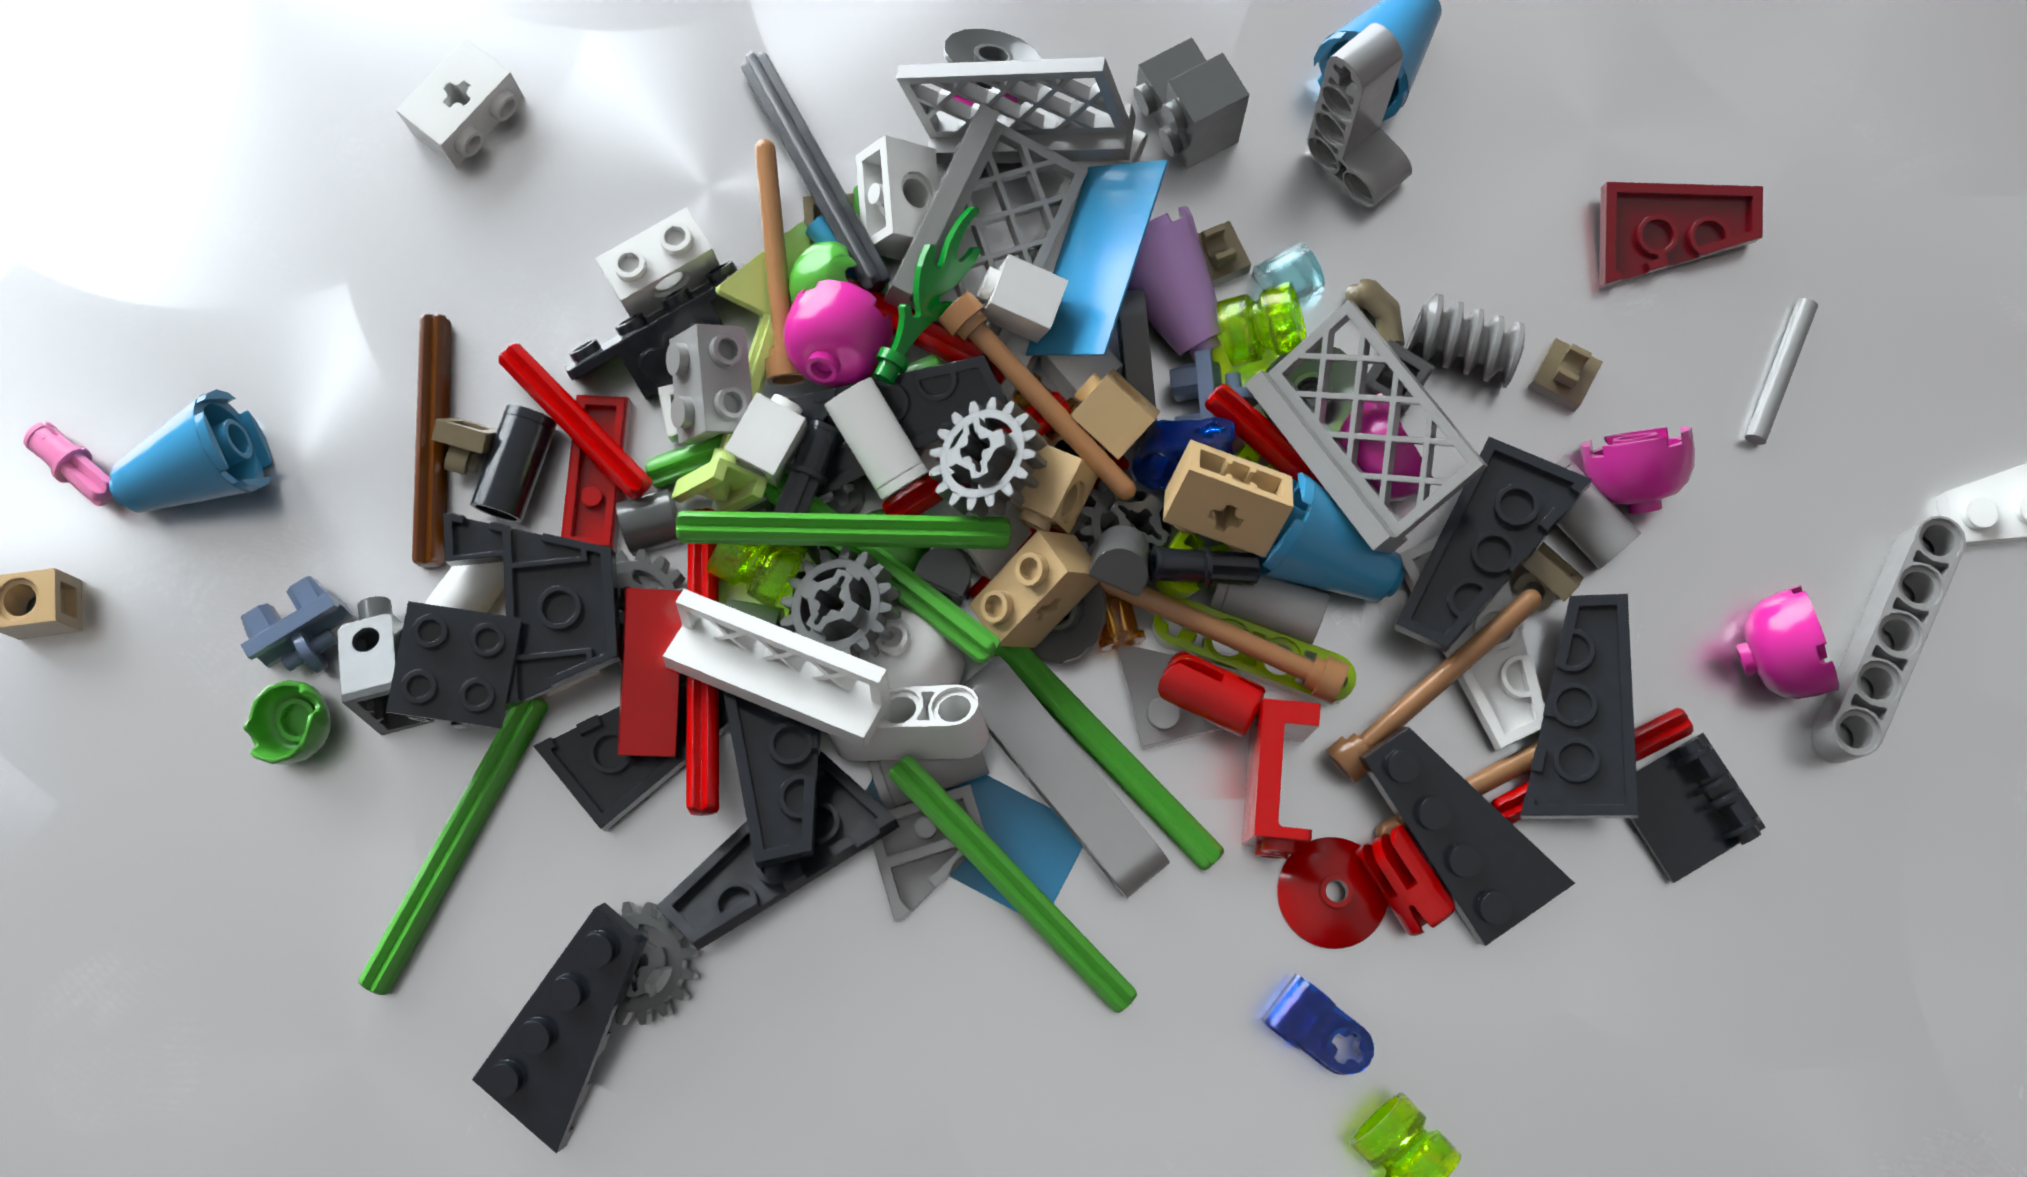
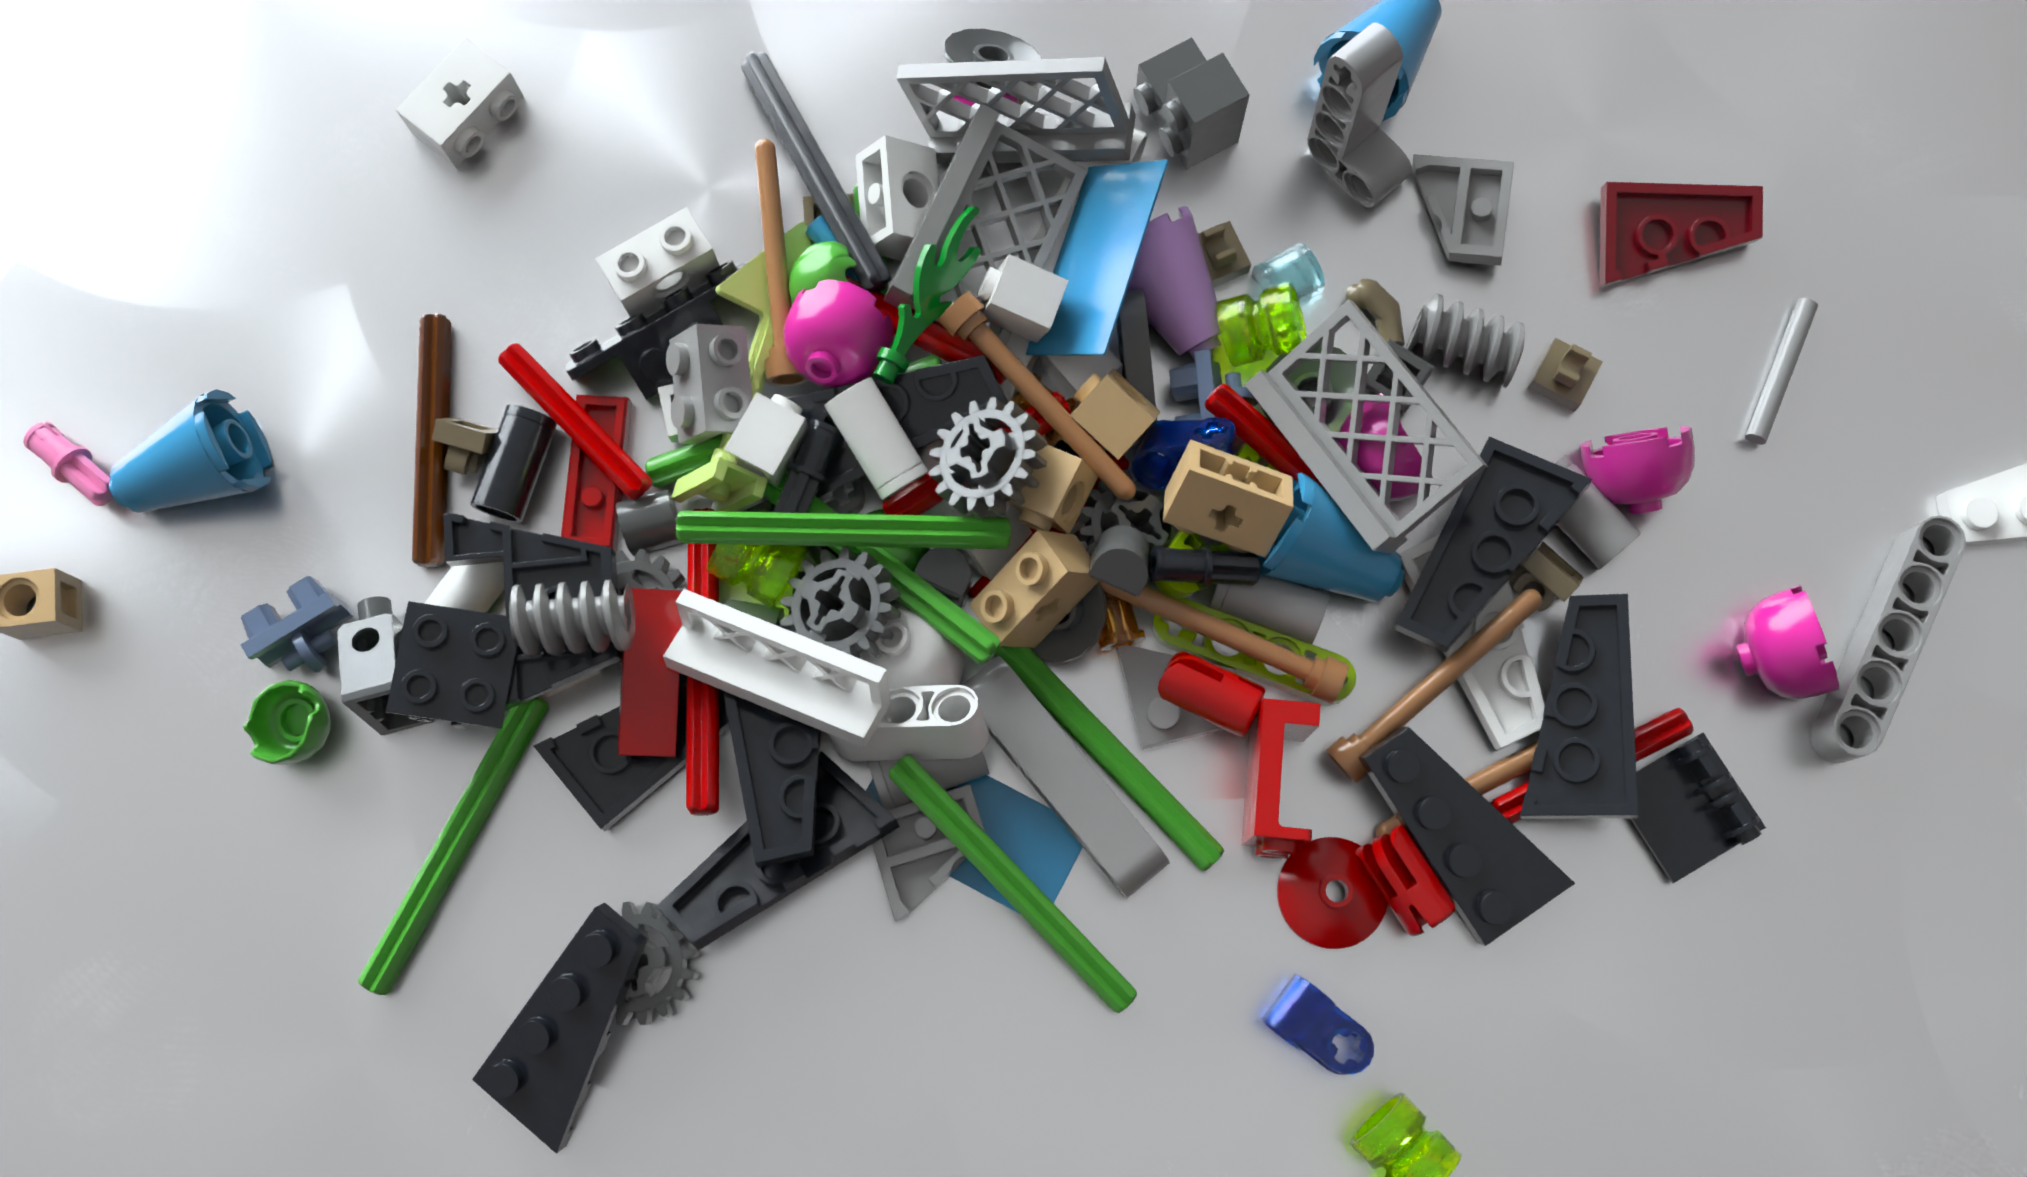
none -> light grey piece [509,580,636,656]
none -> light grey wing [1412,154,1514,266]

